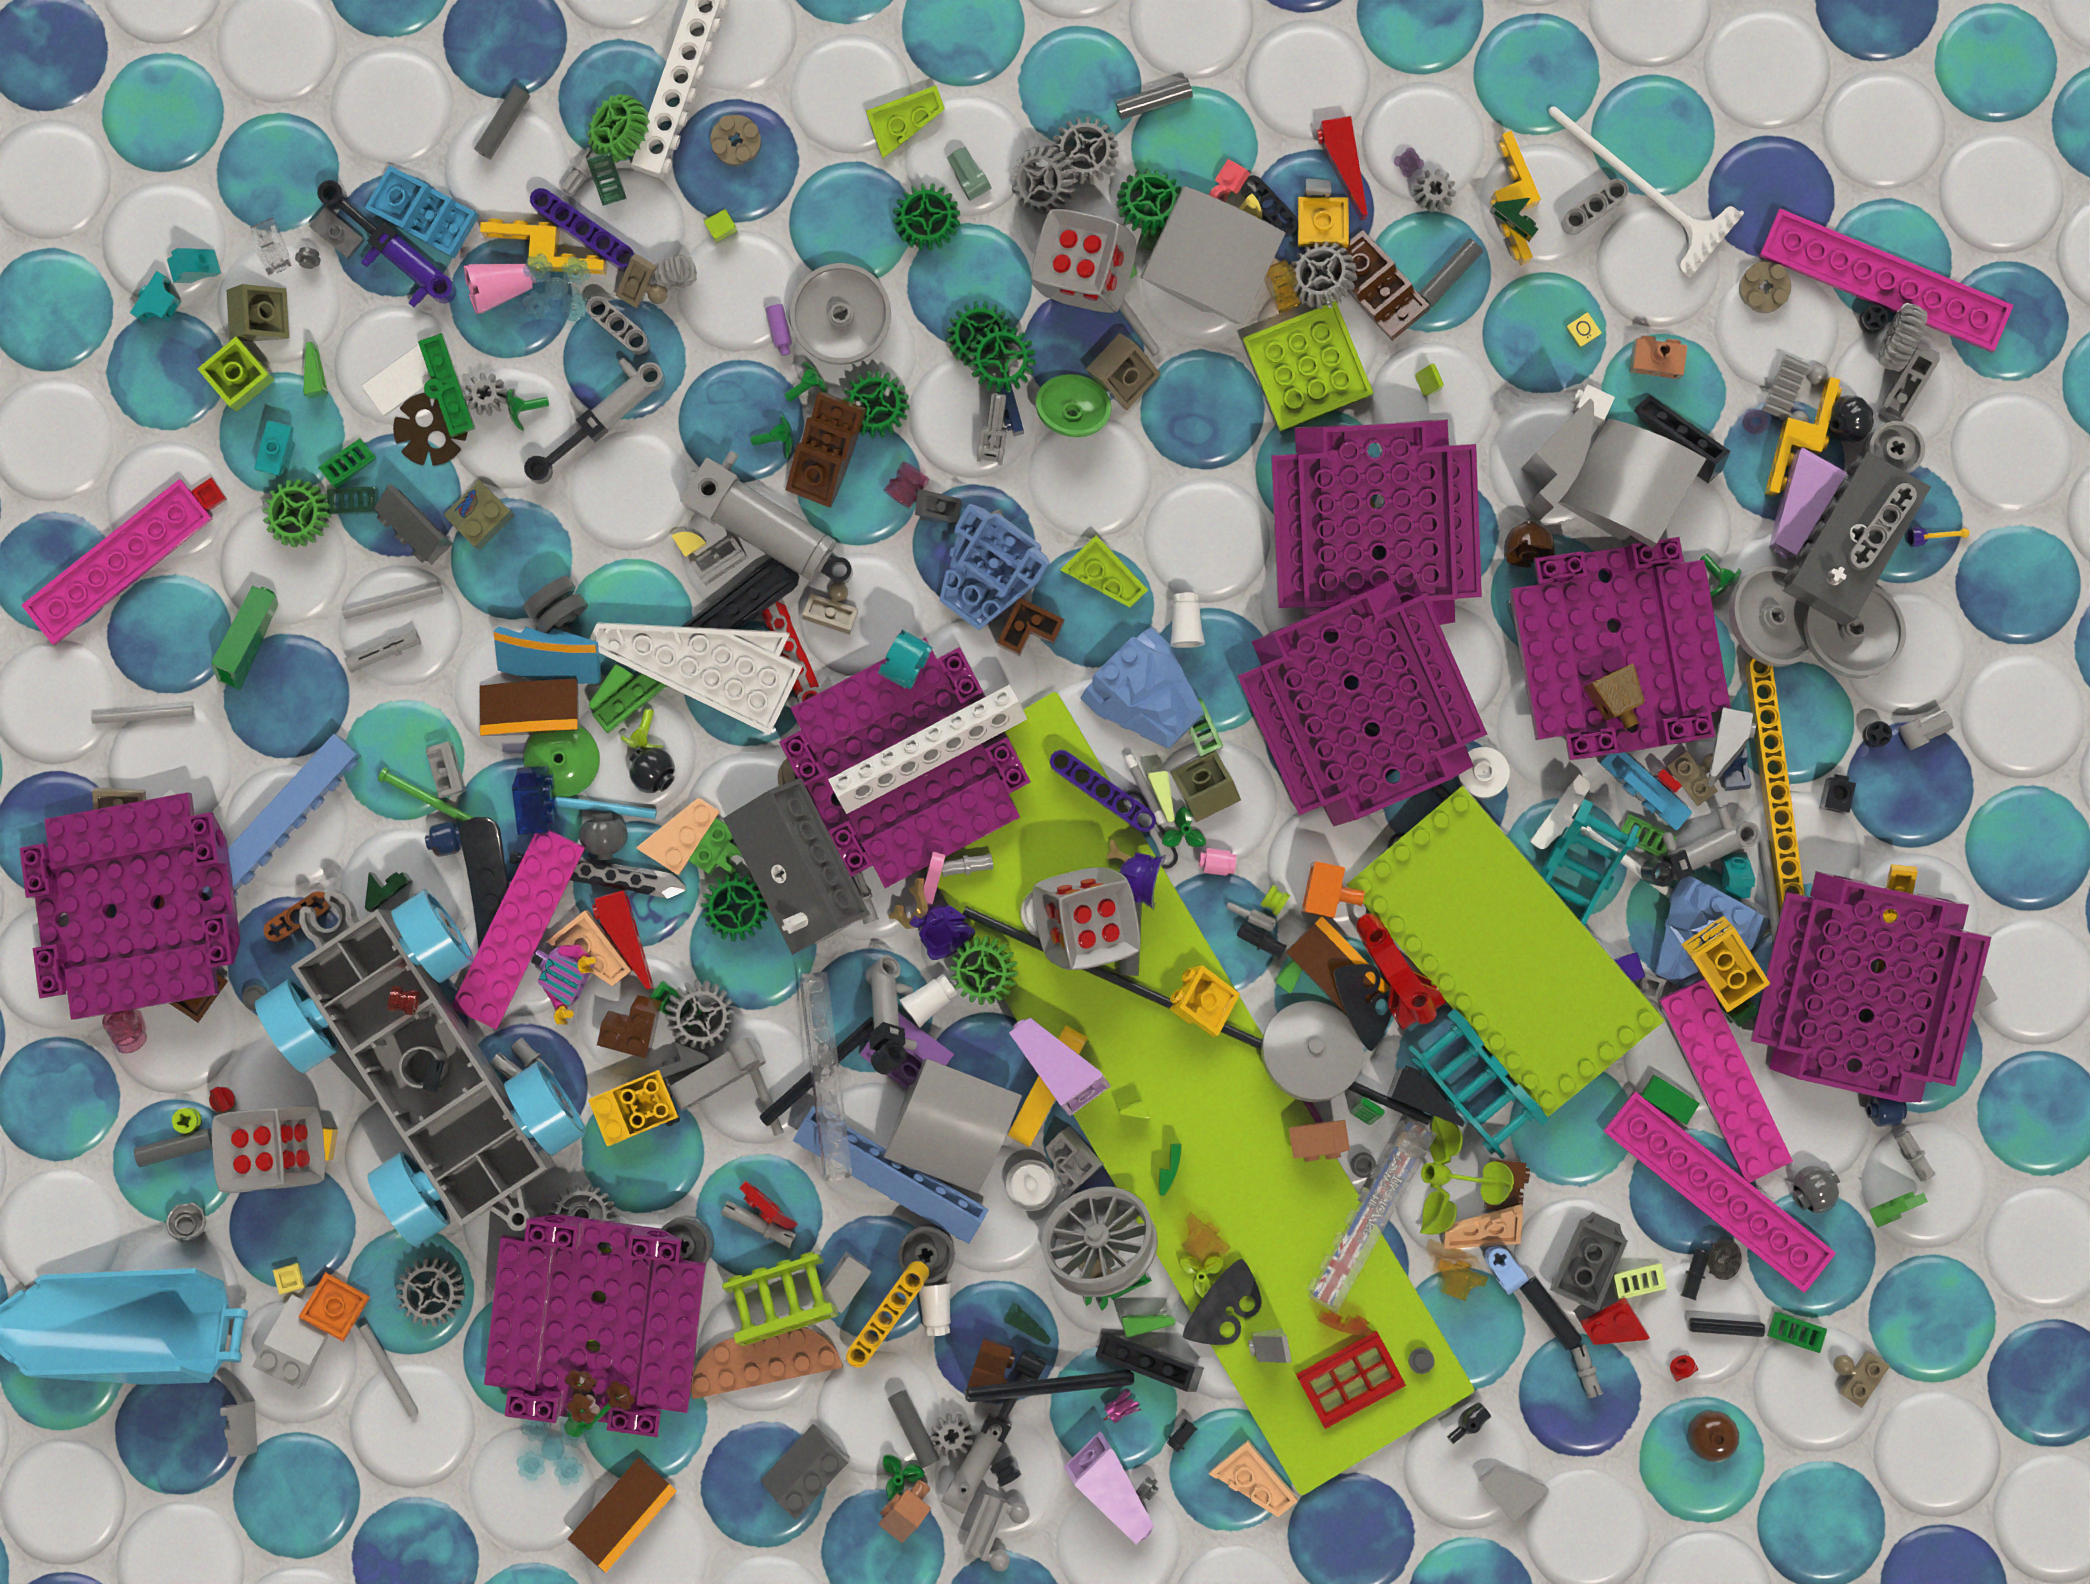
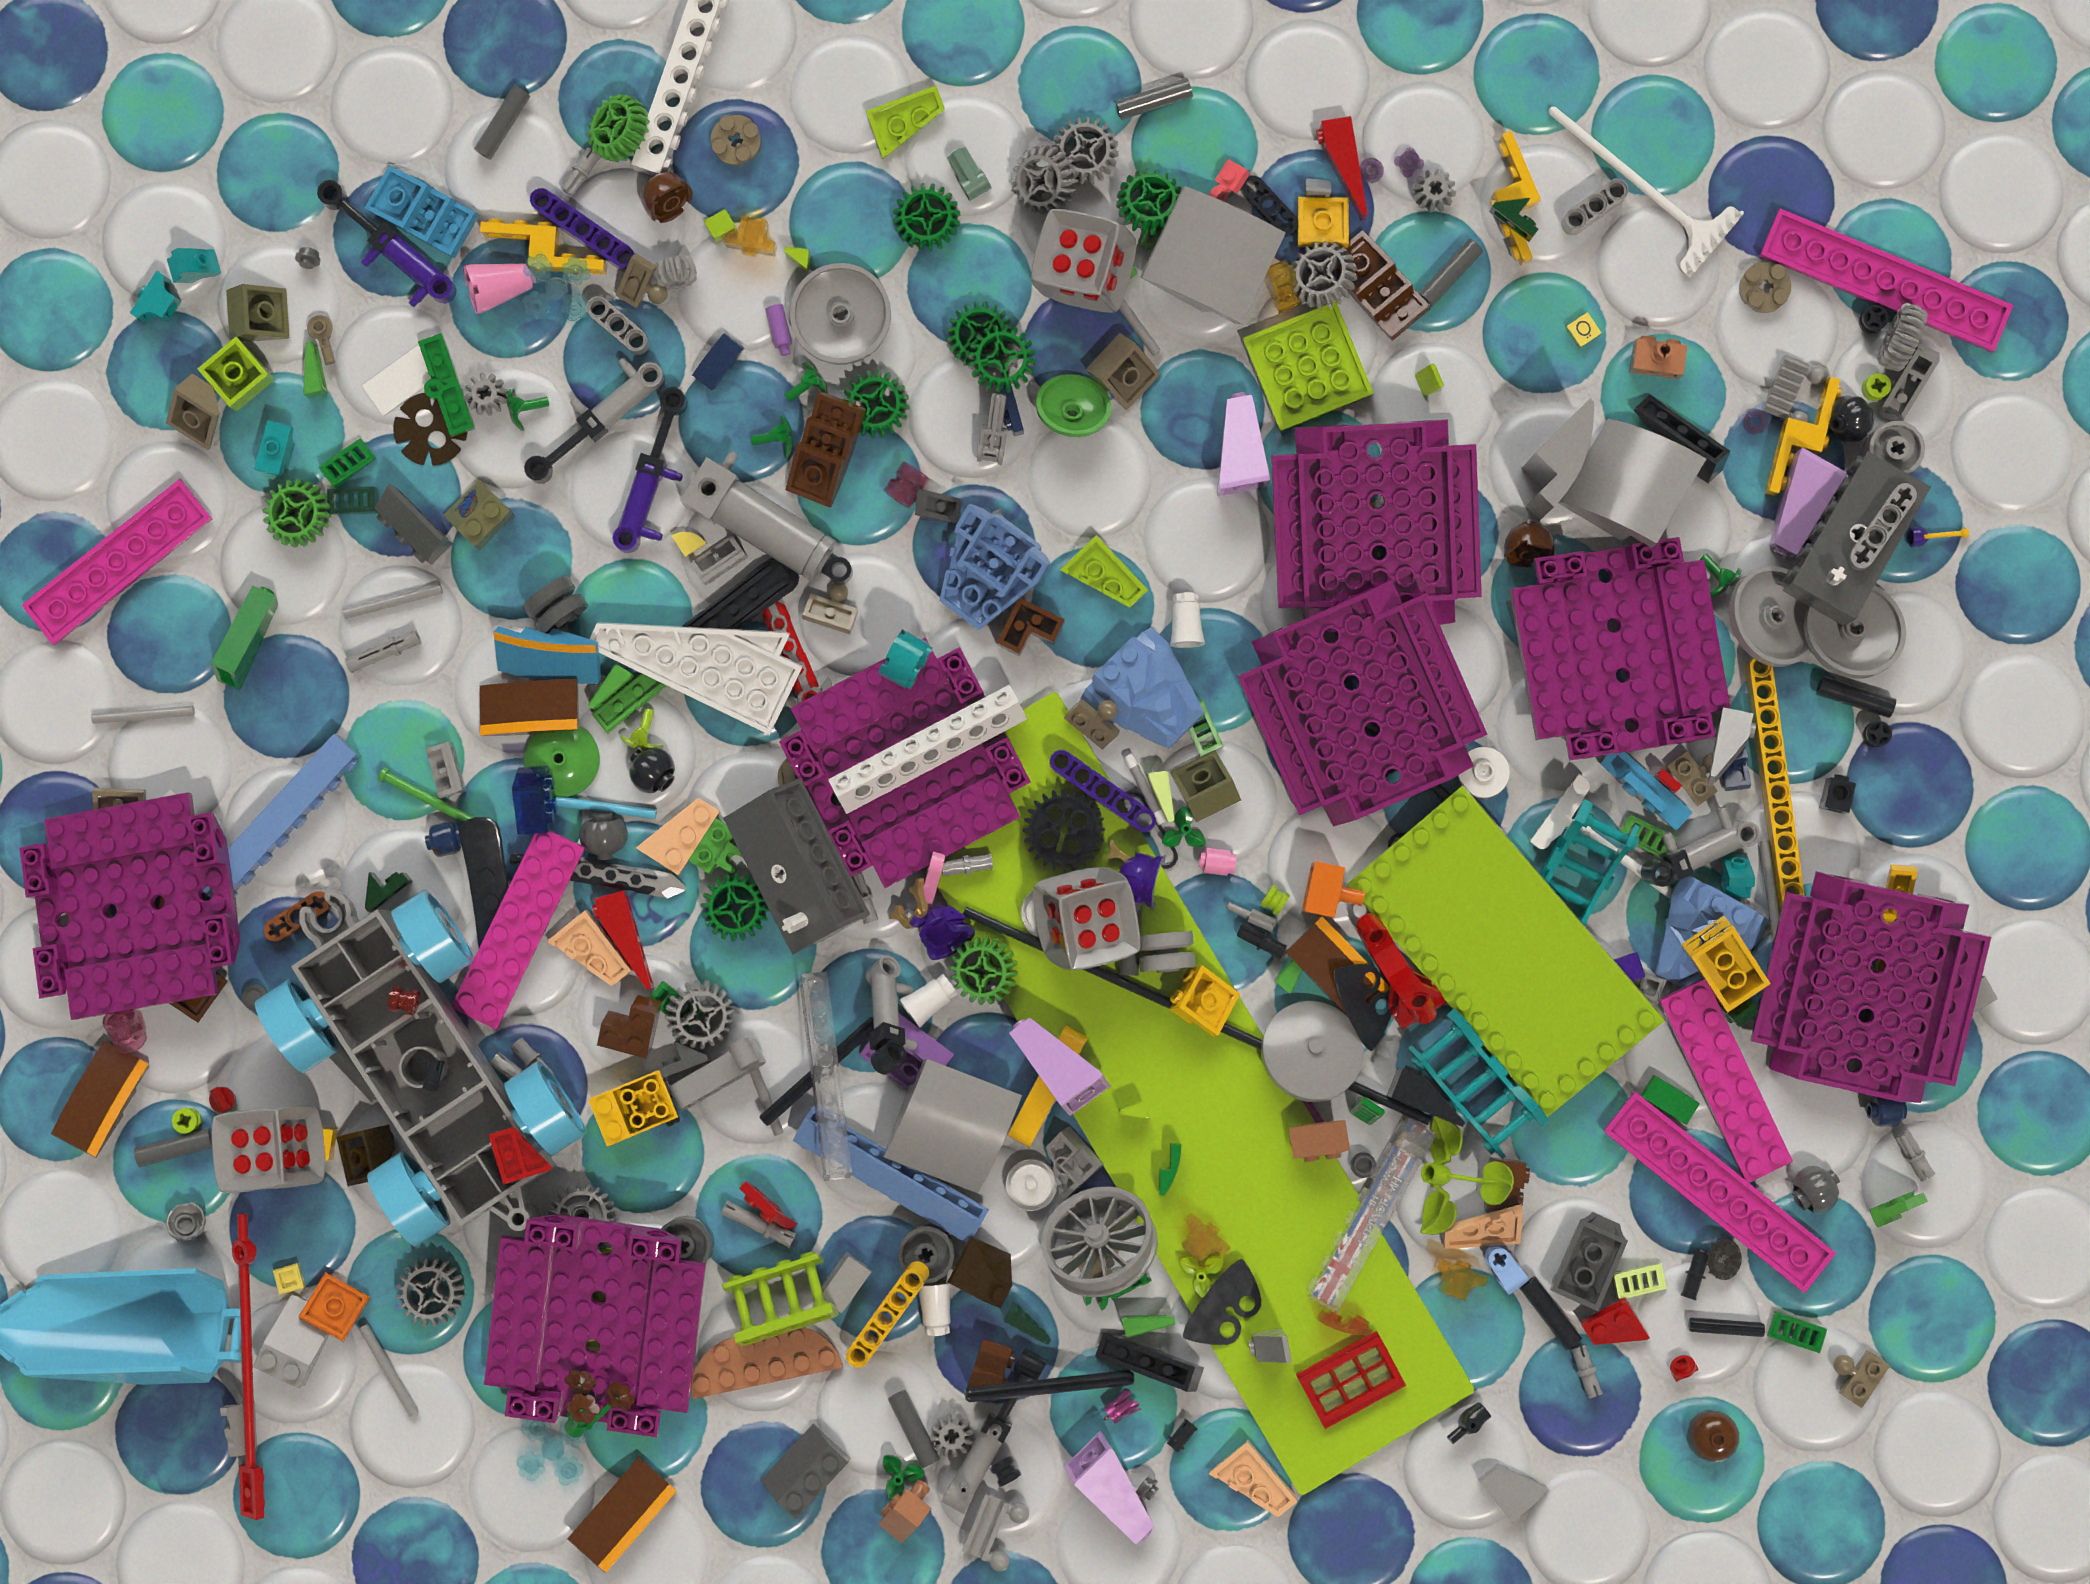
red tile [191,477,227,512] -> none
clear slope [250,217,292,276] -> none
flat silver plate [309,207,365,259] -> none
torso [531,945,597,1025] -> none
clear green slope [587,152,627,206] -> none
light yellow tile [1239,194,1262,220] -> none
dark grey plate [1408,1348,1434,1374] -> none
white brick [1572,384,1615,424] -> none
pearl gold torso [1583,664,1645,729] -> none
light grey piece [1898,709,1954,751] -> none
none -> reddish brown slope [51,1040,149,1158]
none -> dark tan slope [166,374,220,450]
none -> red bar [232,1213,265,1520]
none -> dark tan plate [307,315,335,365]
none -> dark brown slope [336,1124,395,1186]
none -> red wing [489,1127,552,1185]
none -> dark purple piece [612,387,688,553]
none -> reddish brown cylinder [641,172,693,223]
none -> dark blue slope [692,333,745,390]
none -> clear yellow brick [724,215,777,257]
none -> lime slope [784,246,811,273]
none -> dark brown slope [948,1236,1012,1309]
none -> black gear [1023,789,1105,871]
none -> dark tan plate [1064,699,1120,750]
none -> light grey wheel [1139,931,1196,973]
none -> lavender slope [1217,392,1270,496]
none -> clear purple plate [1360,158,1384,184]
none -> black piece [1816,676,1896,718]
none -> lime wheel [1861,373,1891,401]

